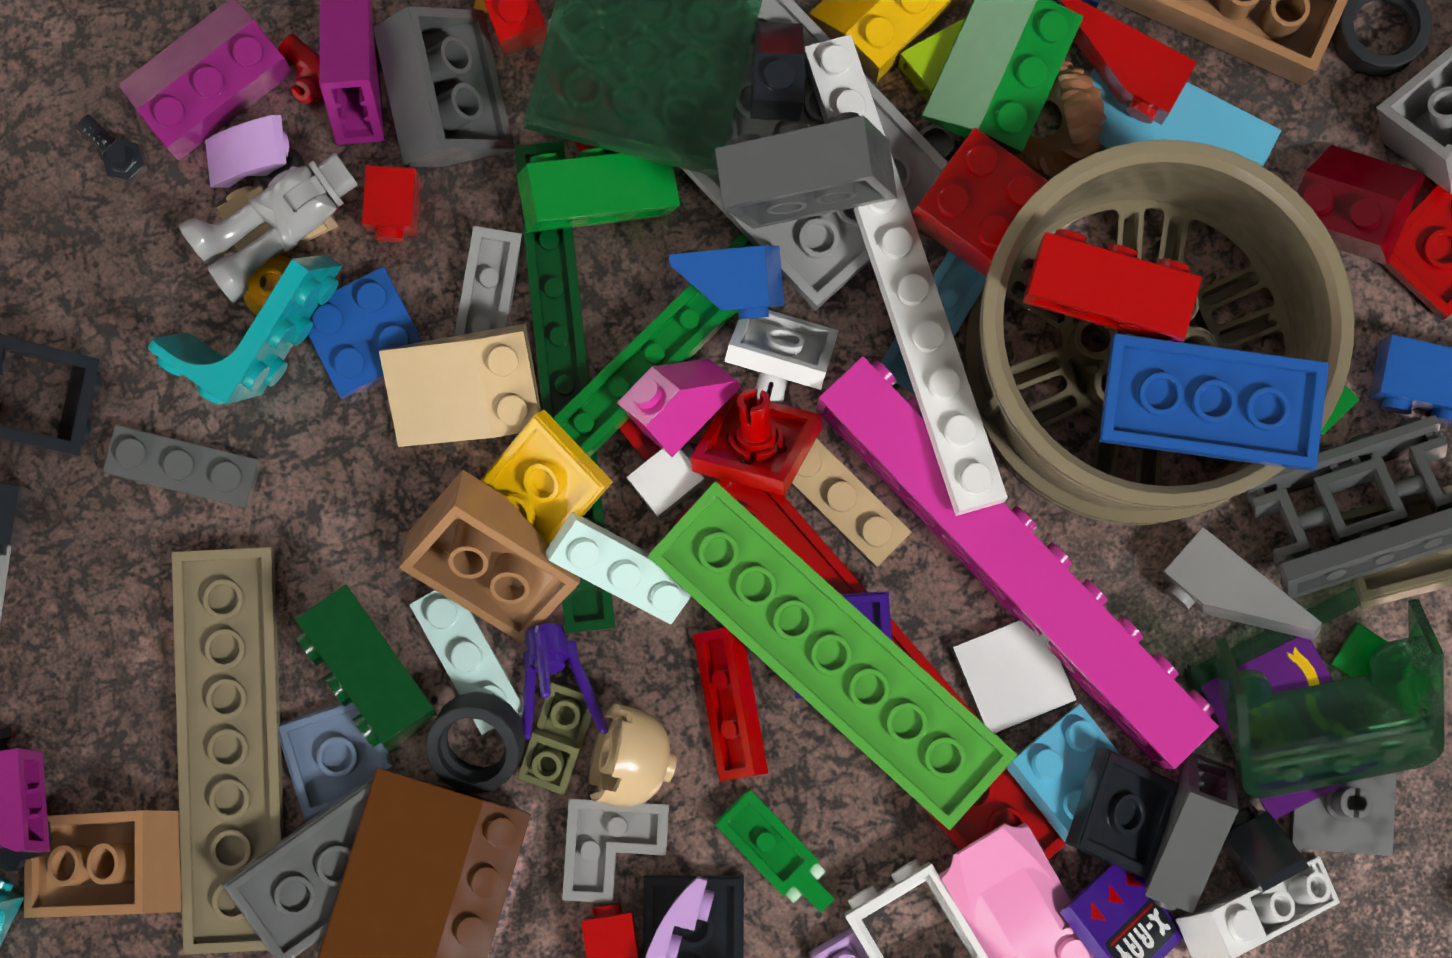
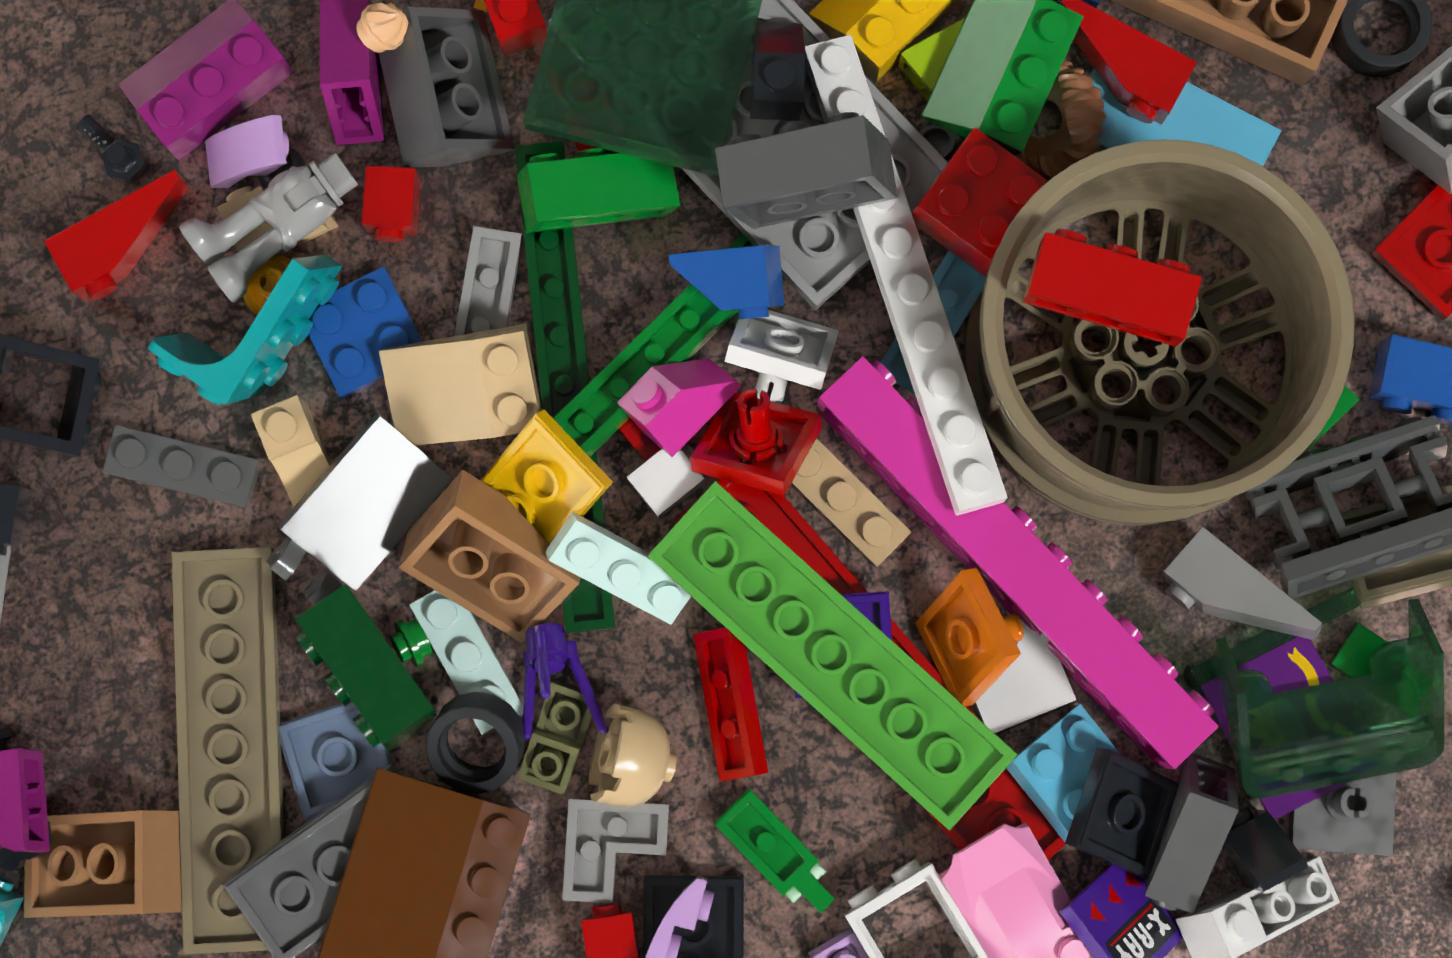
red arm [278,34,323,104] -> none
blue plate [1099,333,1329,471] -> none
dark red slope [1297,145,1425,265] -> none
none -> red slope [44,170,190,300]
none -> tan arch [251,395,331,508]
none -> tile [266,413,453,605]
none -> light nougat plate [356,2,409,53]
none -> green plate [389,618,432,667]
none -> orange tile [915,568,1024,707]

